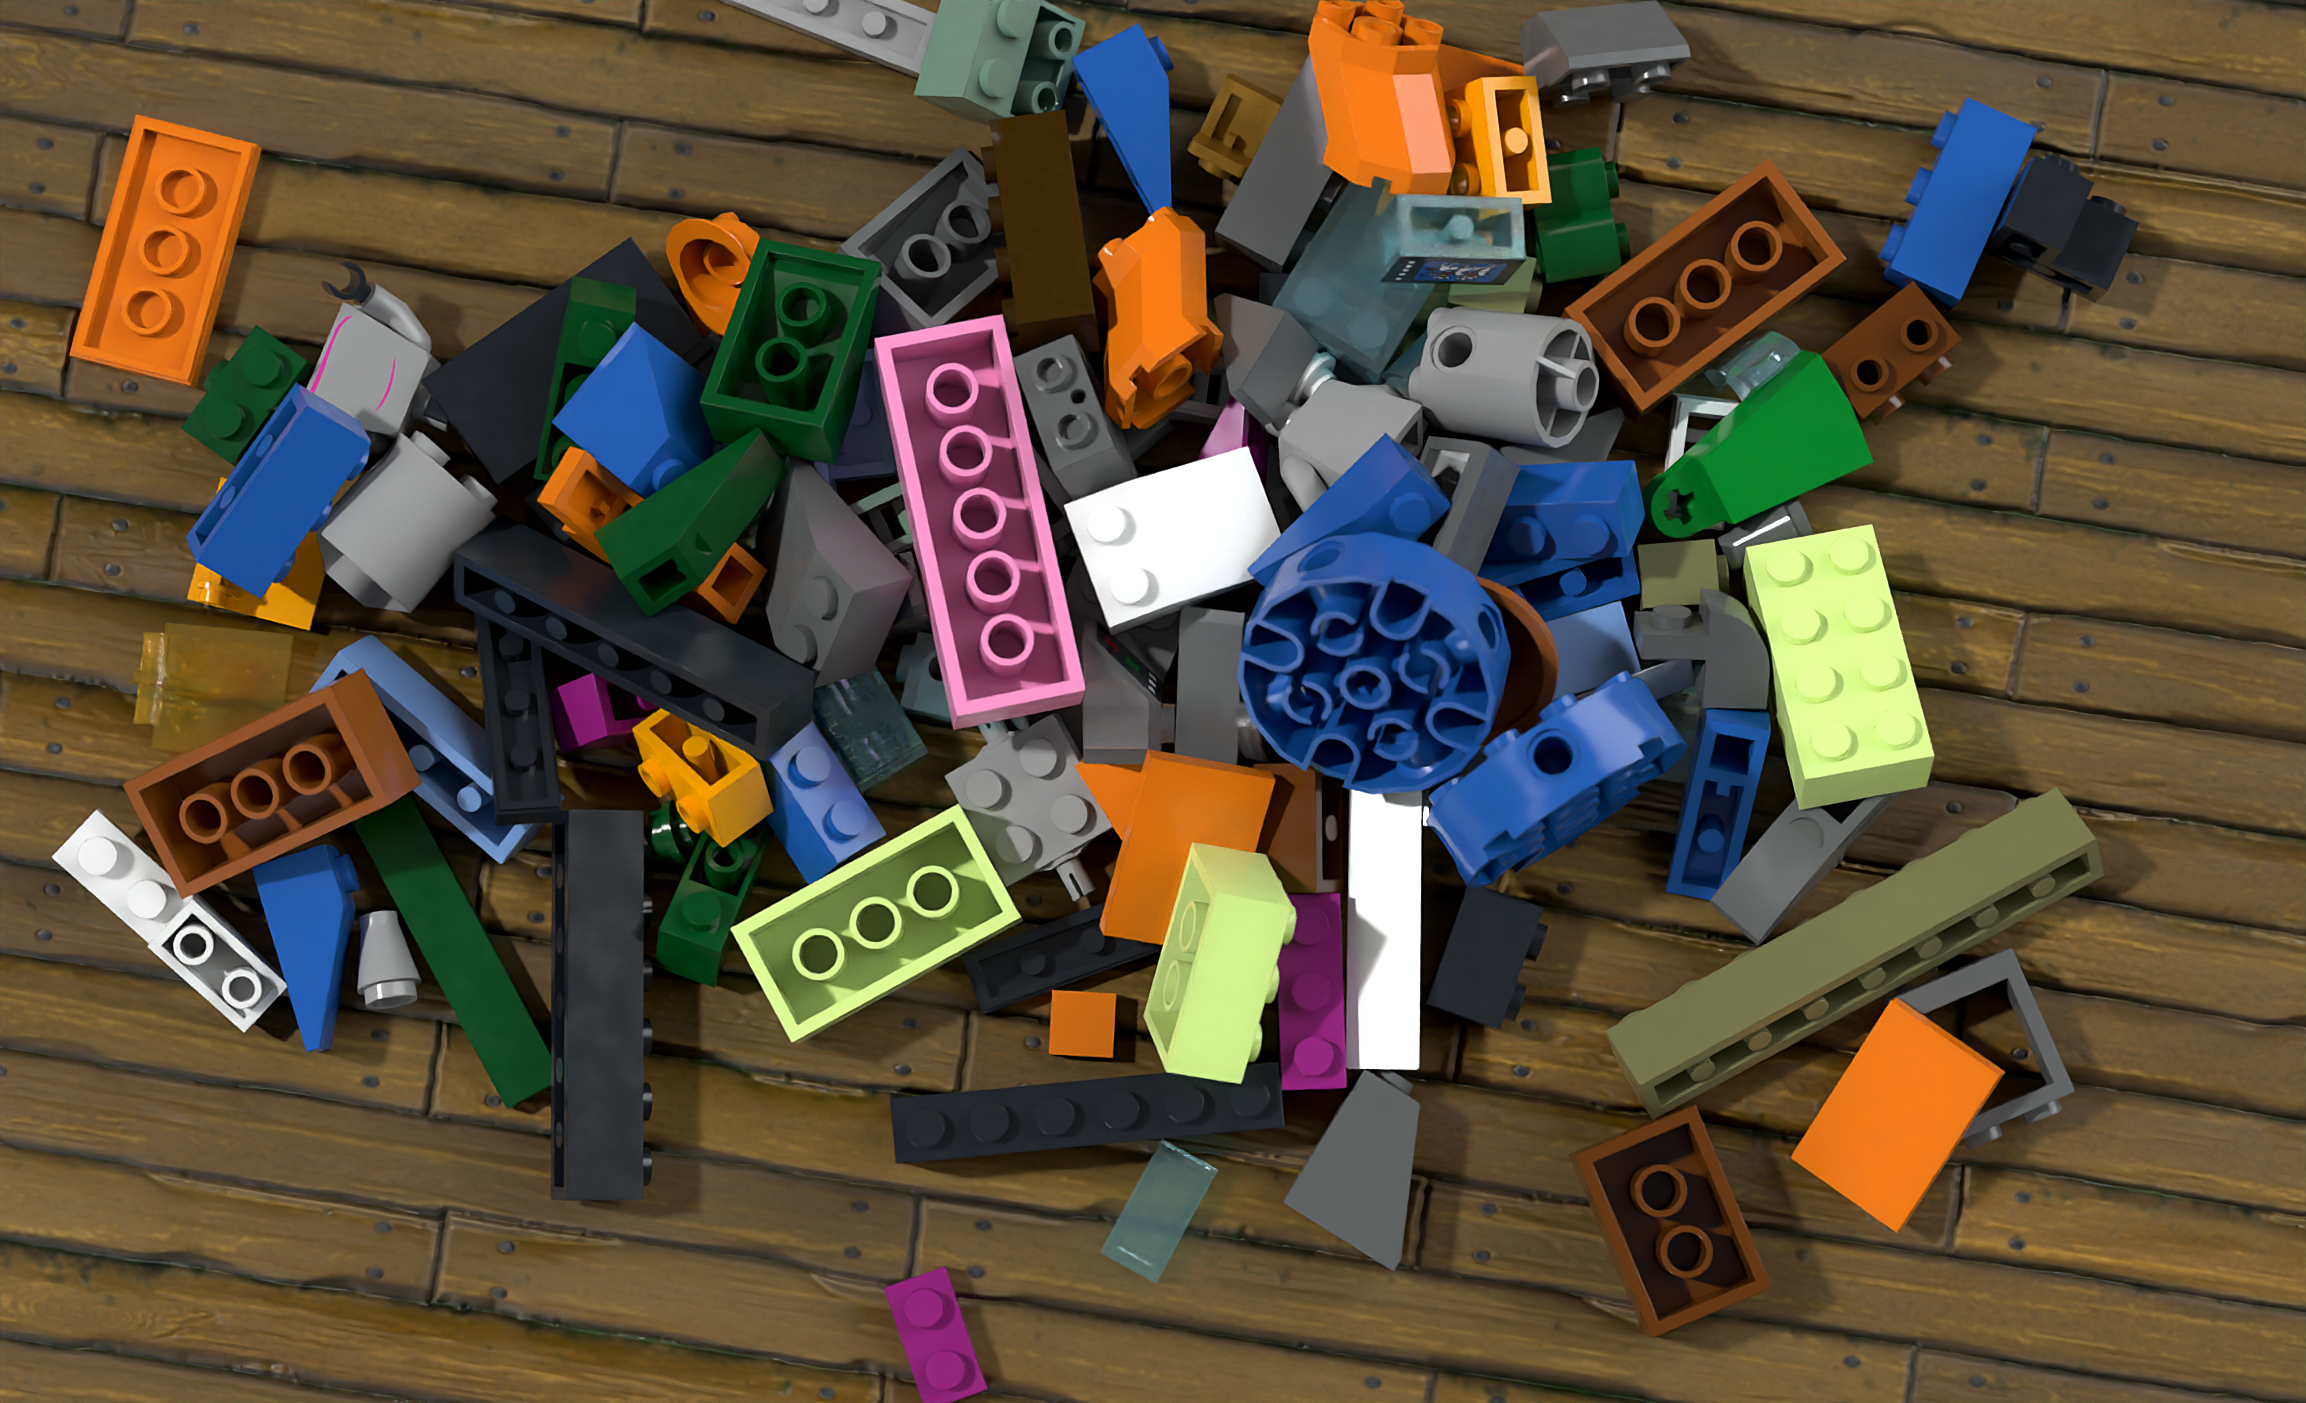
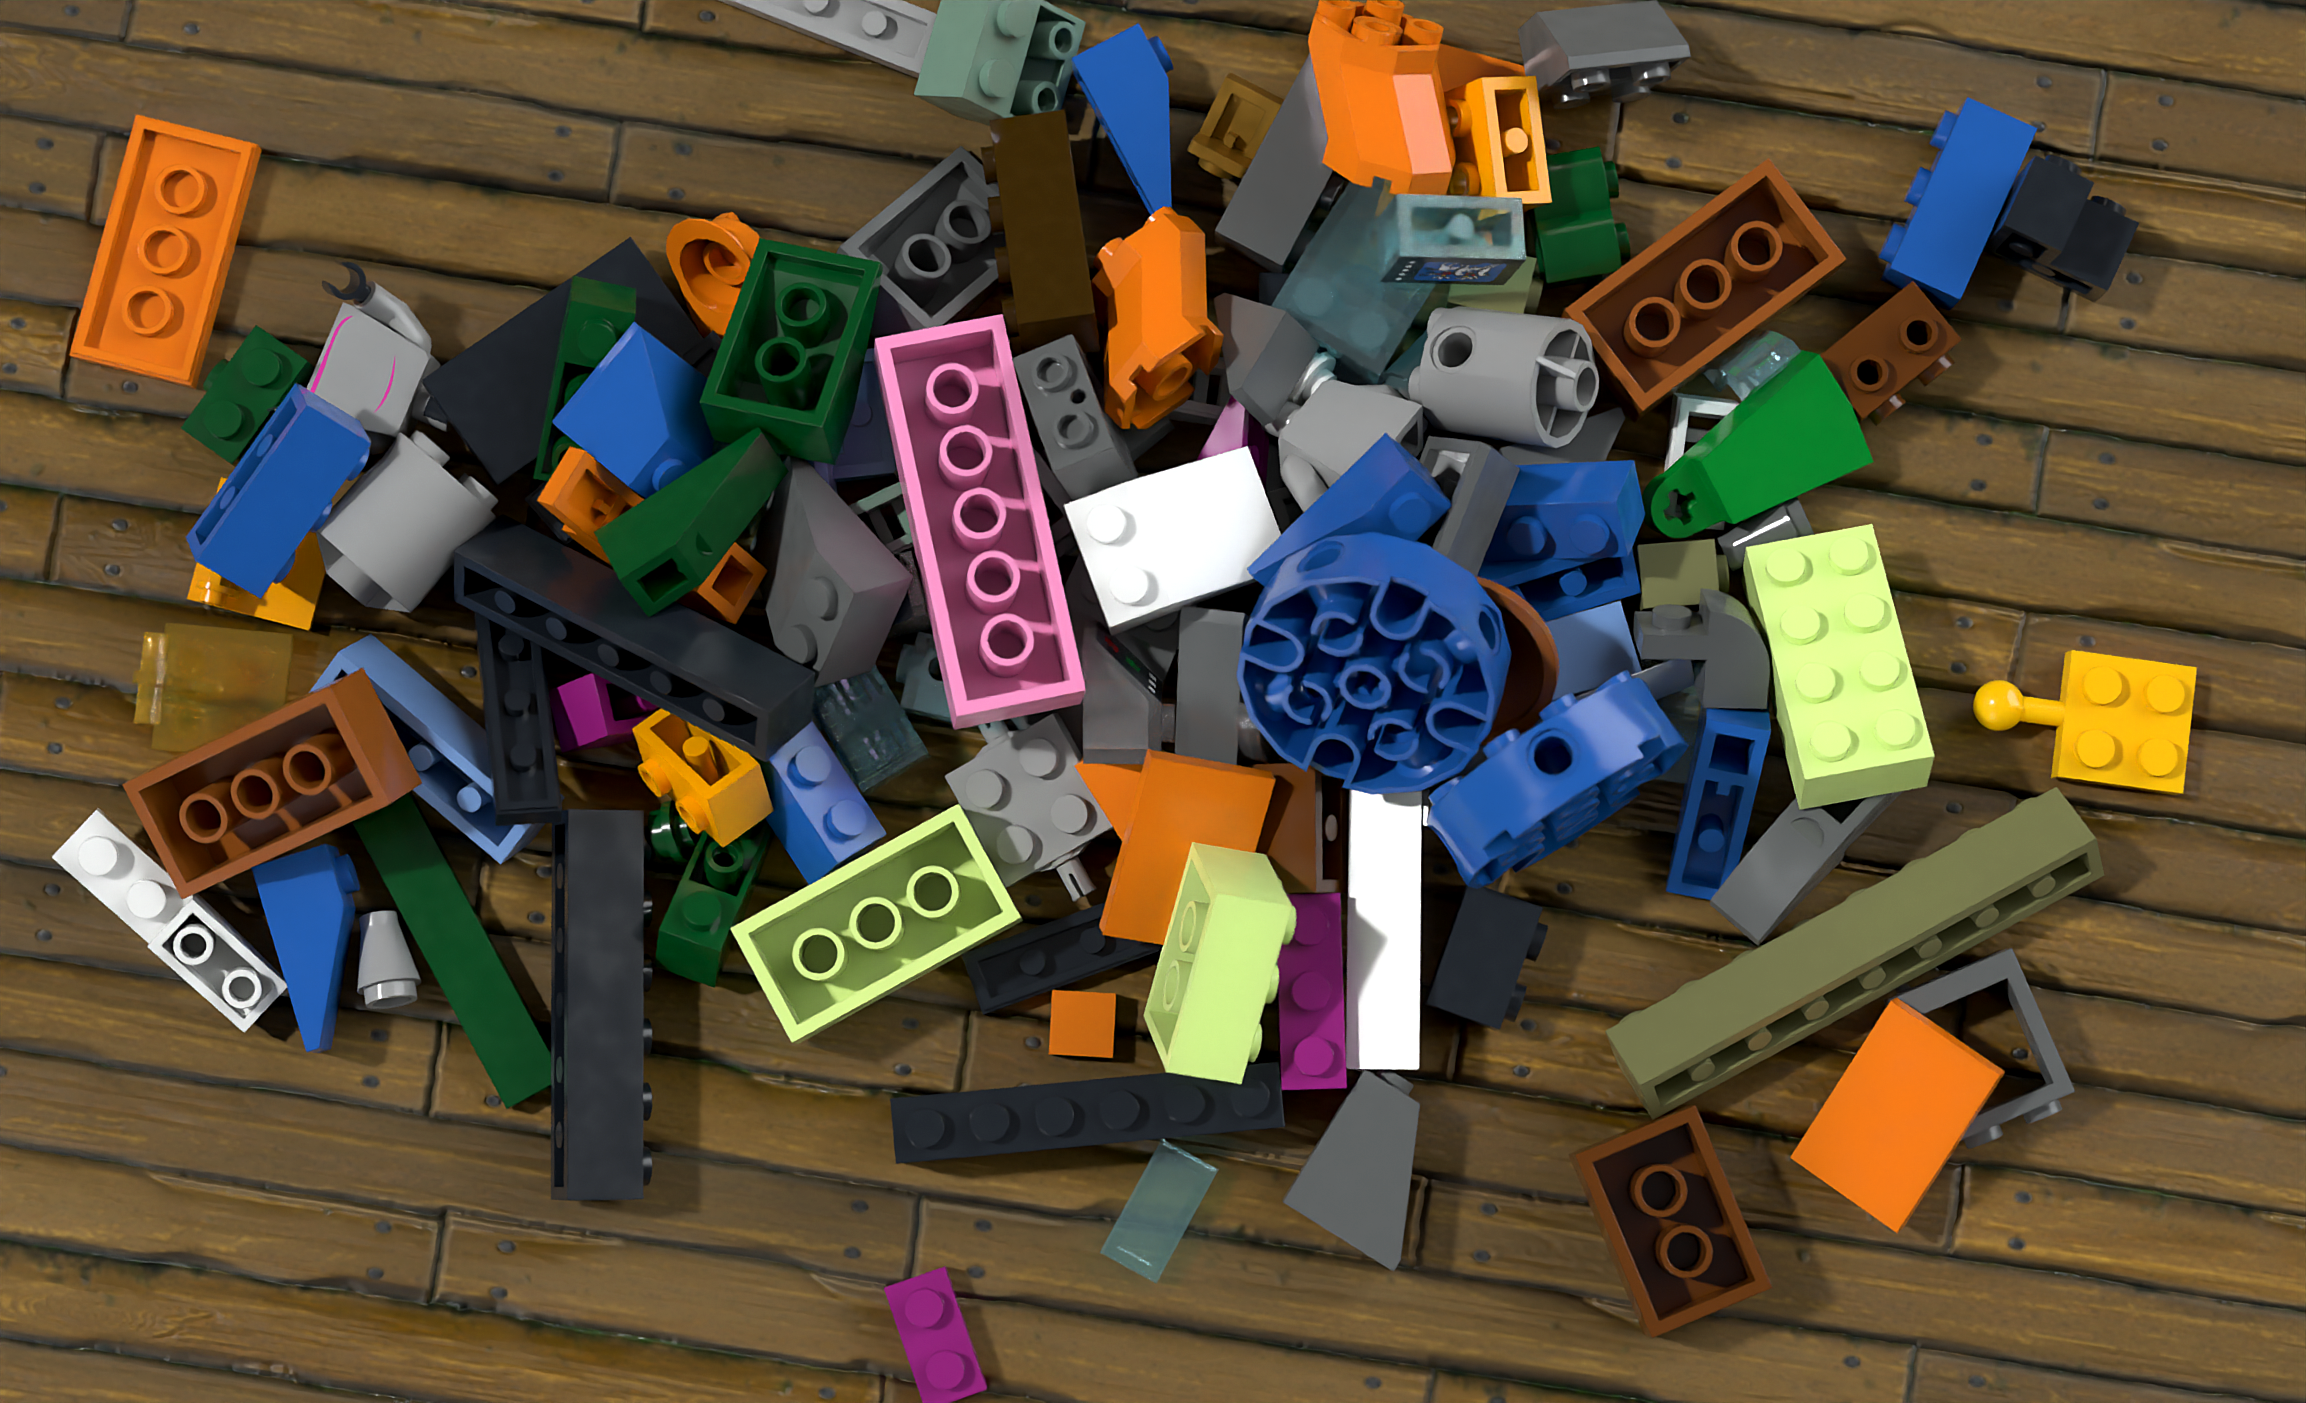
none -> yellow plate [1973,650,2197,795]

